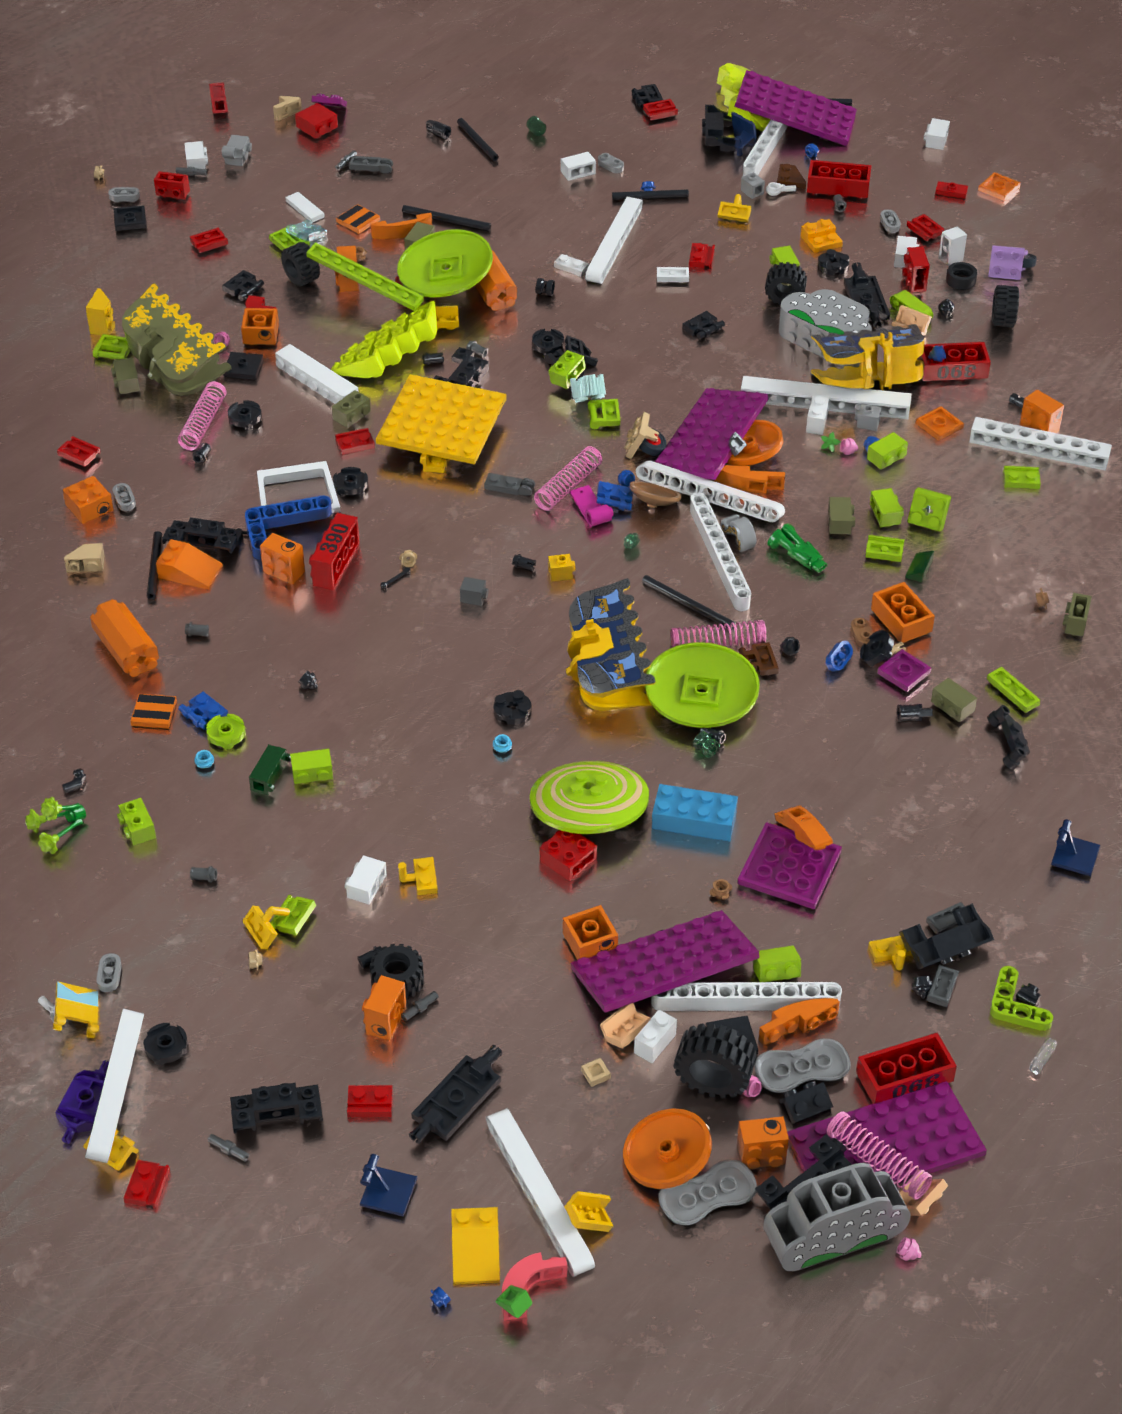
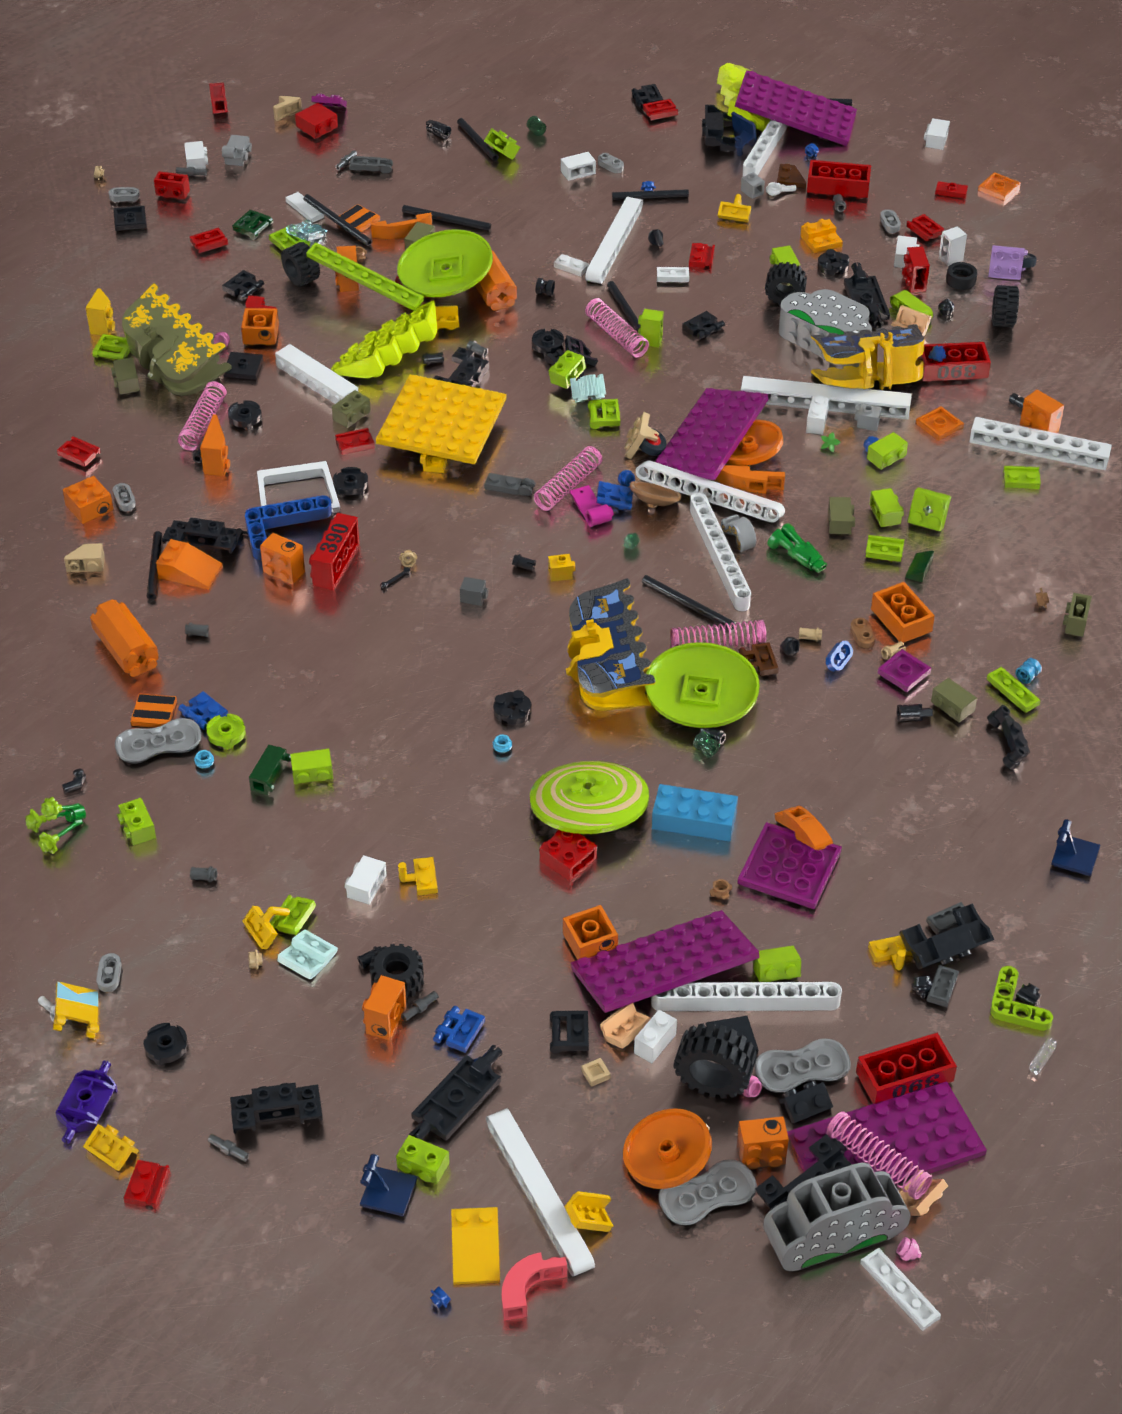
white beam [85,1009,144,1163] -> none
black plate [298,671,318,690] -> none
red plate [347,1085,393,1117] -> none
bright green slope [496,1285,532,1318] -> none
tile [729,432,747,456] -> none
orange slope [758,998,840,1046] -> none
bright pink plate [840,438,858,455] -> none
black plate [860,630,895,667] -> none
none -> light grey plate [115,718,201,763]
none -> orange slope [200,414,230,476]
none -> dark green plate [232,210,274,240]
none -> light aqua slope [277,930,338,980]
none -> black piece [303,194,372,246]
none -> lime brick [396,1135,450,1184]
none -> blue plate [433,1006,485,1053]
none -> lime brick [484,128,521,160]
none -> black plate [550,1011,589,1054]
none -> bright pink piece [585,298,649,358]
none -> black piece [607,281,641,332]
none -> lime brick [638,309,664,348]
none -> black plate [648,229,664,246]
none -> tan pin [799,627,822,642]
none -> white tile [860,1247,941,1331]
none -> dark azure wheel [1015,658,1042,684]

